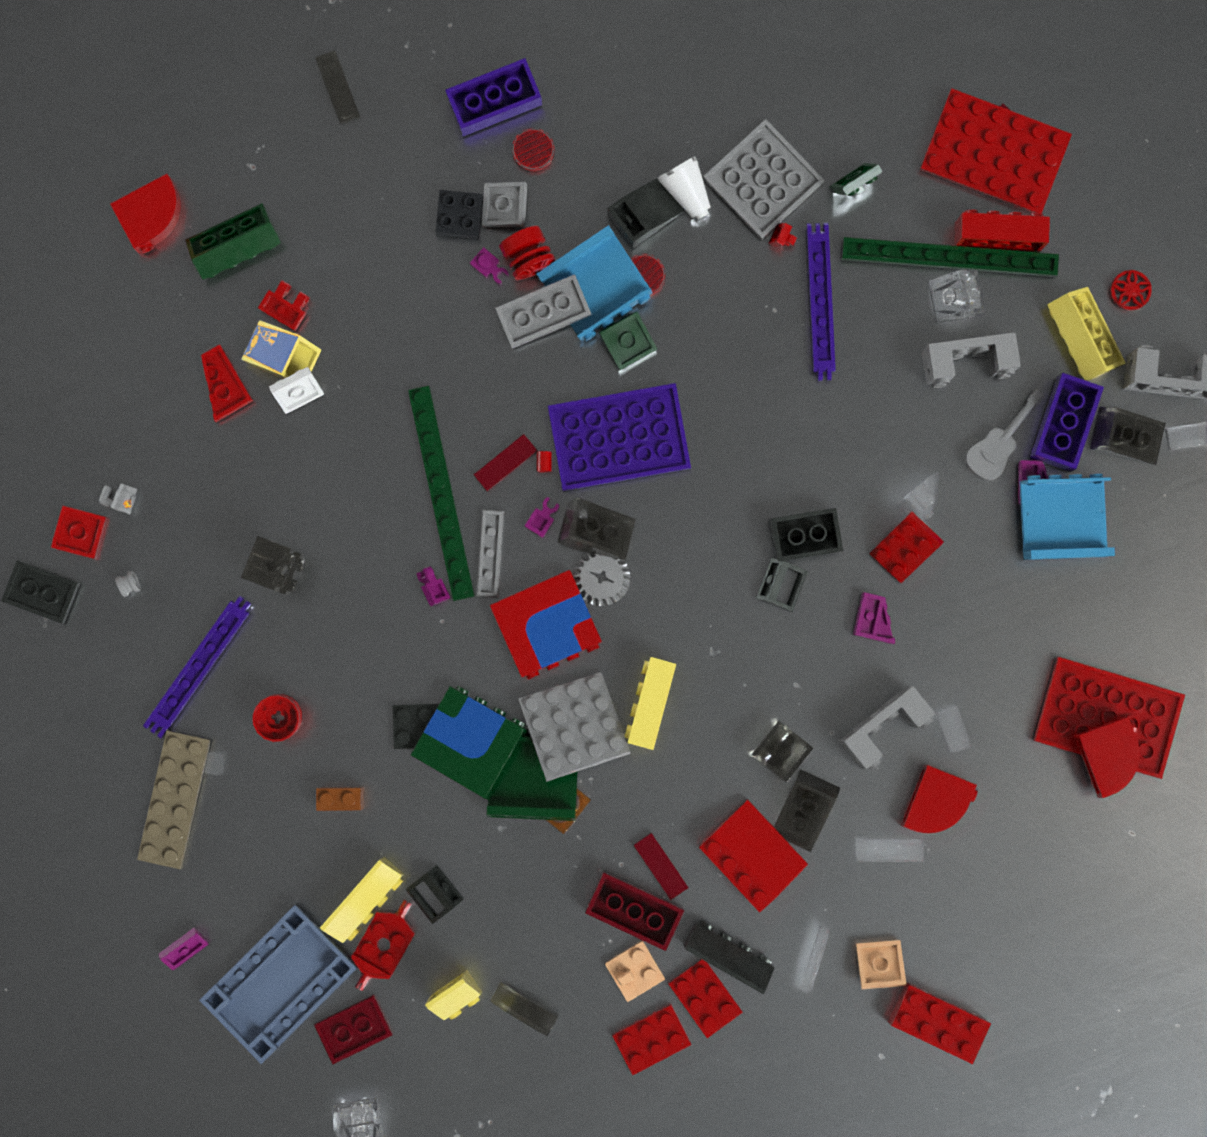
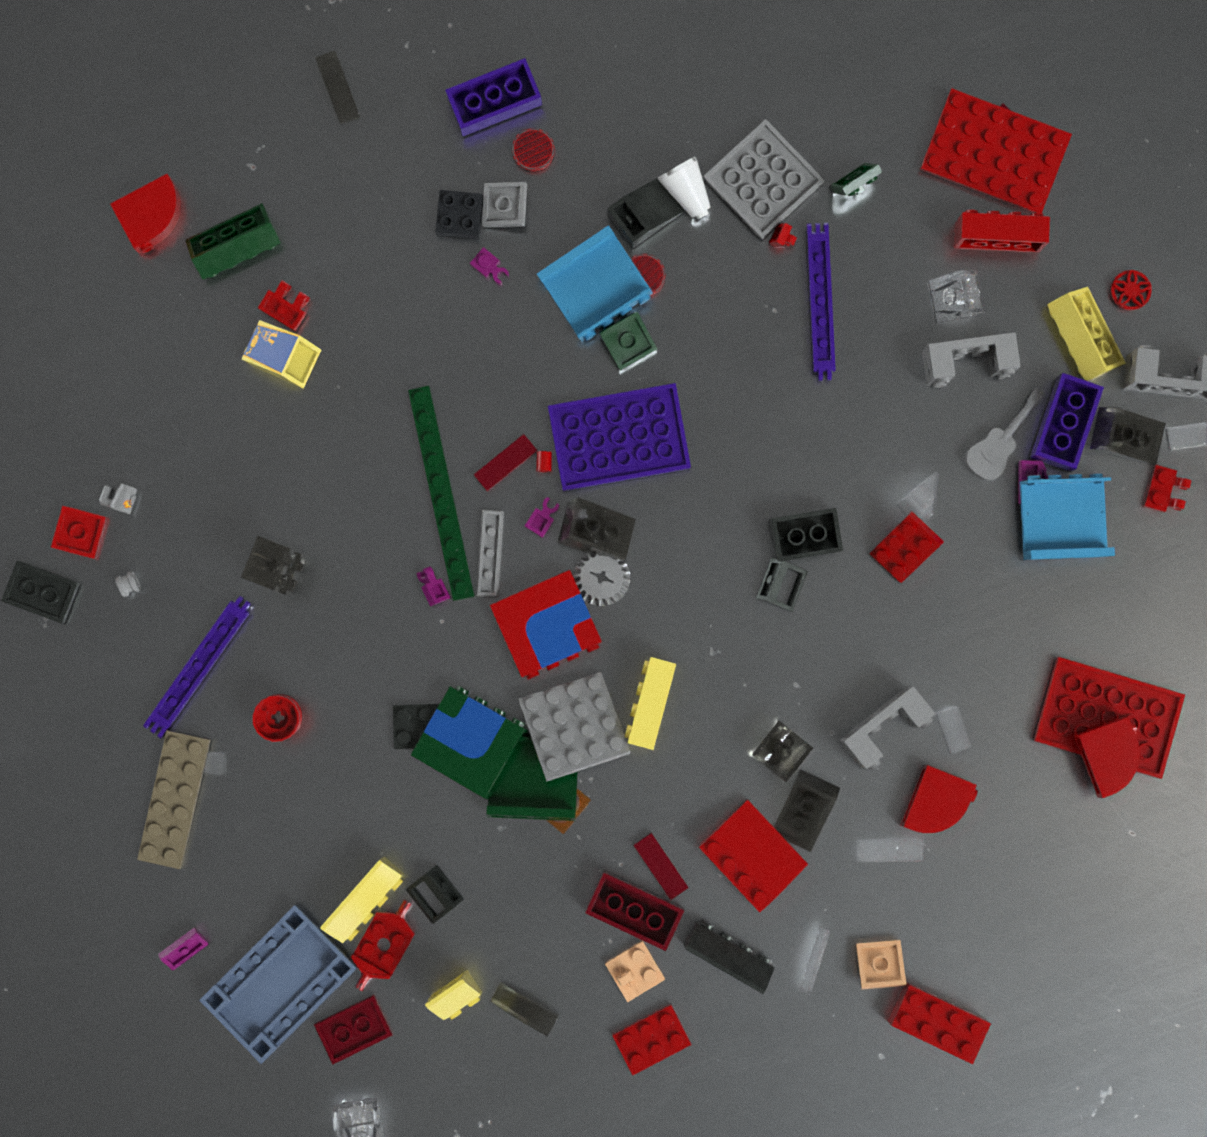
red wing [201,344,253,422] -> none
white plate [269,367,324,414] -> none
dark orange brick [316,787,364,811] -> none
light grey plate [495,274,592,349] -> none
red wheel [499,226,555,280] -> none
red plate [668,959,743,1039] -> none
dark green plate [841,237,1059,277] -> none
magenta wing [853,592,895,644] -> none
none -> red plate [1143,465,1192,513]

